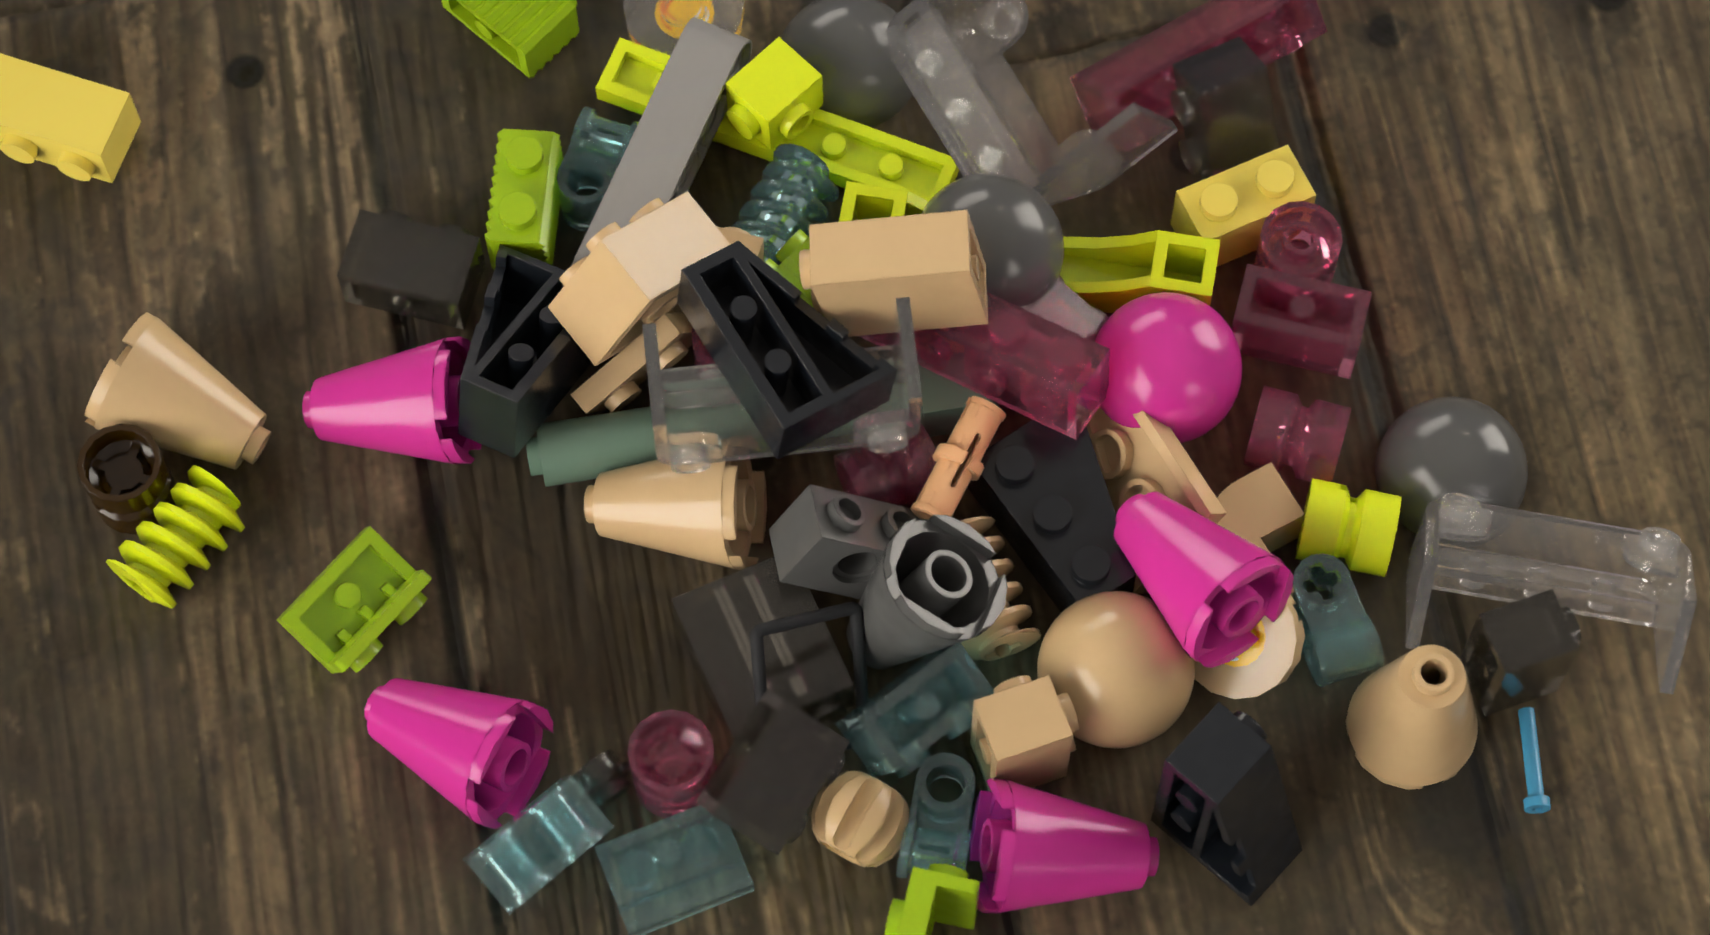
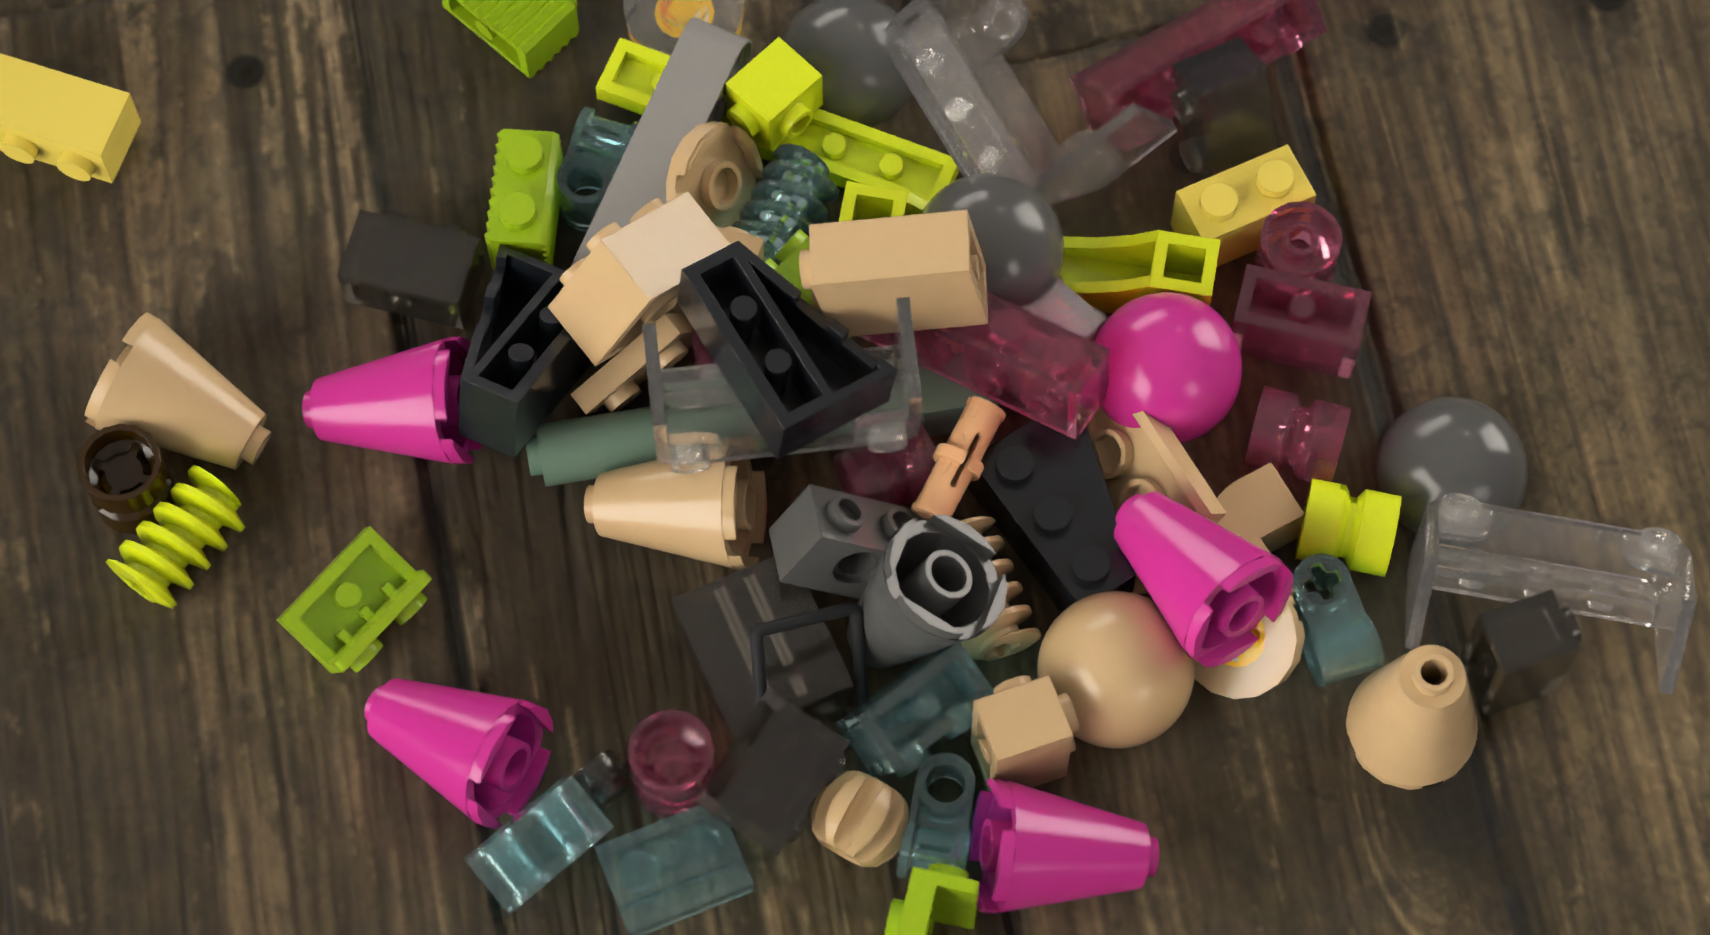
black wedge [1151,702,1302,906] -> none
dark azure piece [1518,707,1551,814] -> none
none -> tan tile [666,121,763,231]

